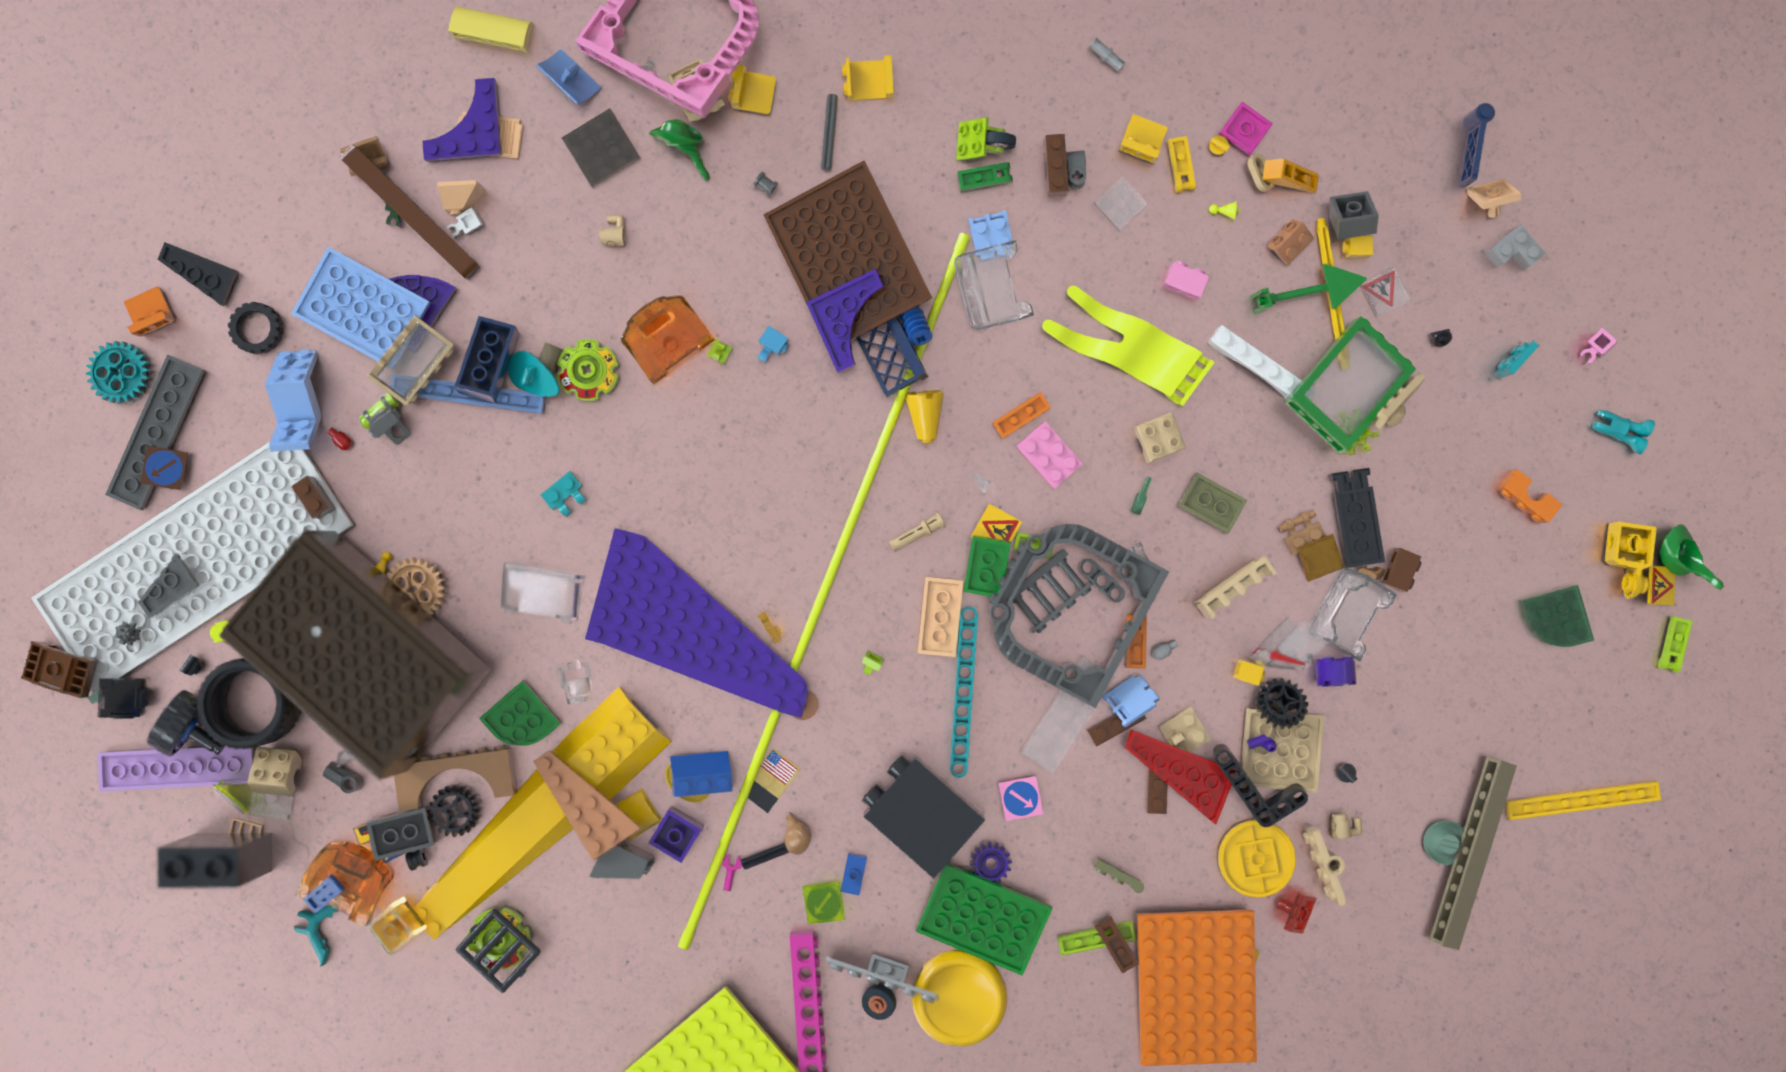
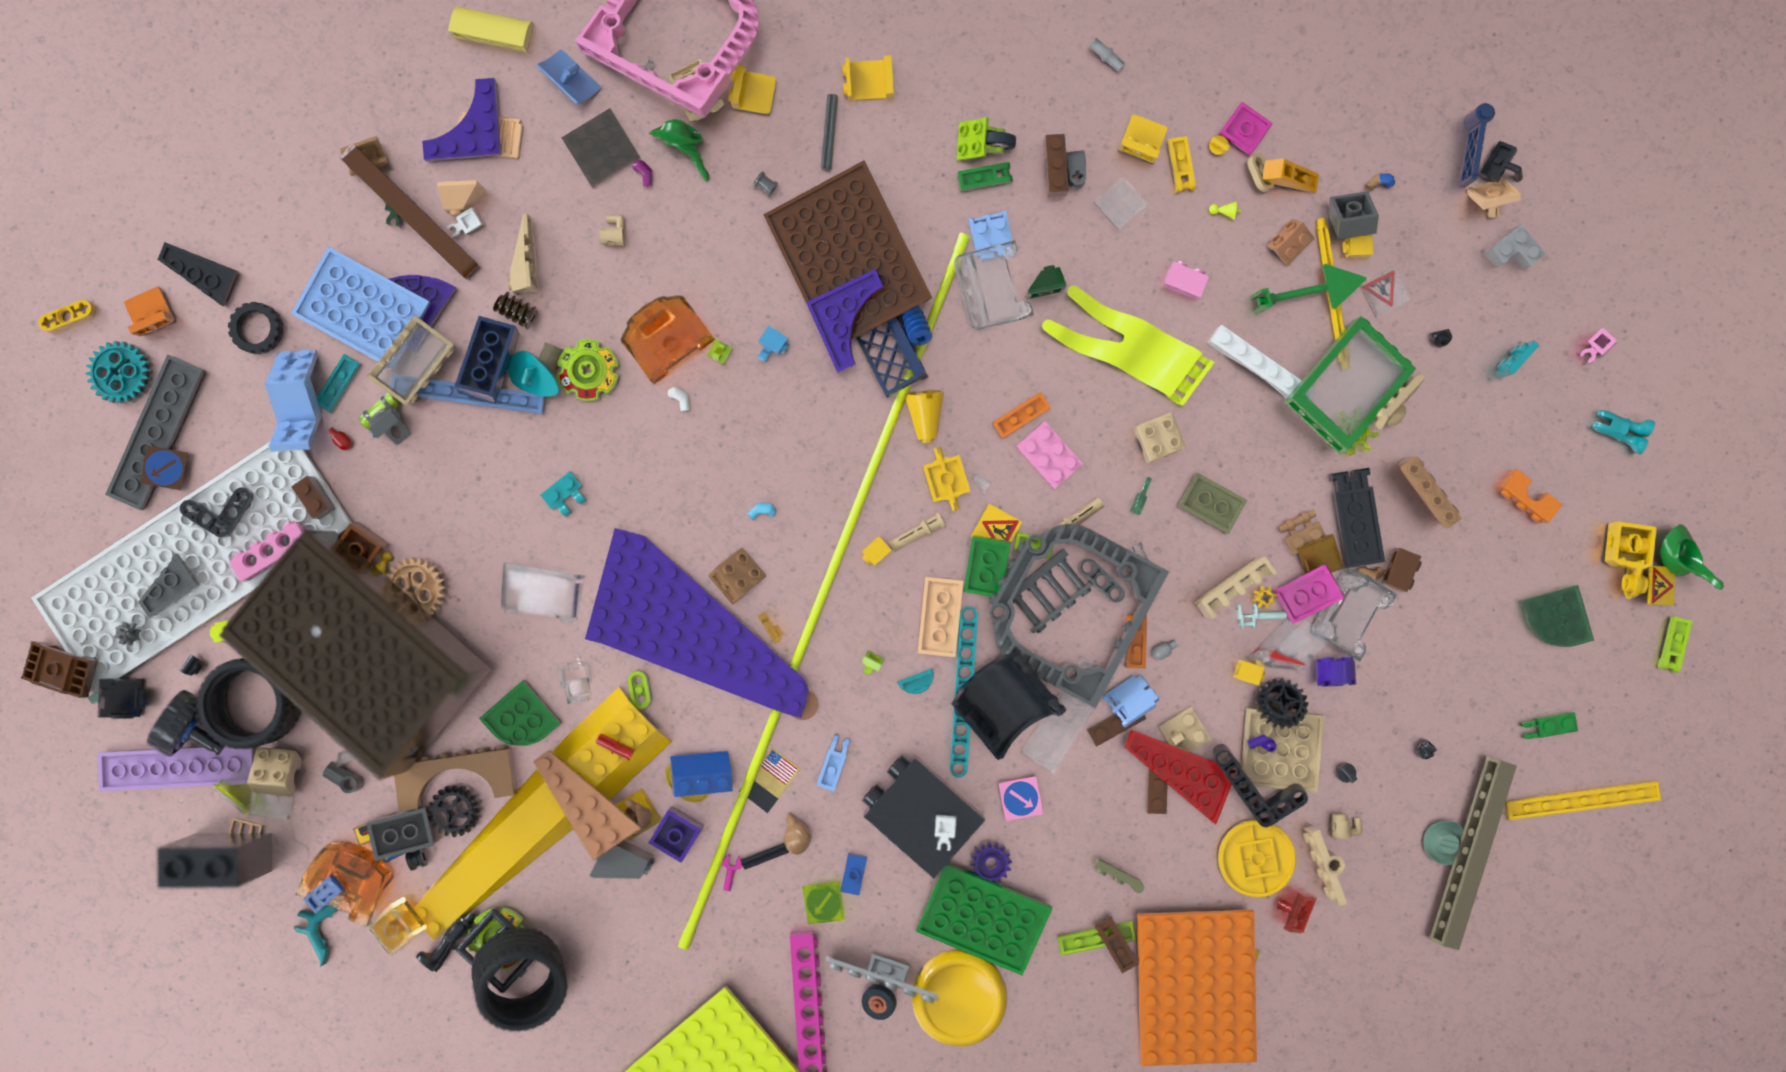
none -> yellow beam [38,300,95,332]
none -> black beam [180,487,253,538]
none -> bright pink brick [229,521,306,582]
none -> teal tile [317,354,362,413]
none -> dark orange brick [340,522,389,565]
none -> black piece [415,912,477,972]
none -> black tyre [471,927,568,1032]
none -> dark brown piece [493,291,537,330]
none -> tan wedge [508,213,539,295]
none -> red axle [596,733,635,761]
none -> medium nougat hat [624,799,651,836]
none -> lime plate [628,671,651,709]
none -> magenta arm [632,160,652,187]
none -> white arm [668,386,690,412]
none -> medium nougat bracket [708,548,766,605]
none -> medium azure arm [747,502,776,520]
none -> light blue hinge [816,735,850,791]
none -> yellow brick [862,536,892,566]
none -> teal tile [897,668,934,694]
none -> yellow plate [923,447,971,511]
none -> white plate [935,815,956,851]
none -> black hinge [951,651,1066,760]
none -> dark green slope [1025,265,1066,300]
none -> tan pin [1051,497,1104,528]
none -> light aqua piece [1237,604,1287,629]
none -> yellow gear [1252,586,1277,609]
none -> dark pink plate [1274,563,1345,624]
none -> arm [1365,173,1396,191]
none -> medium nougat bracket [1397,456,1462,528]
none -> black plate [1416,739,1437,759]
none -> black plate [1480,140,1523,183]
none -> green hinge [1522,712,1578,739]

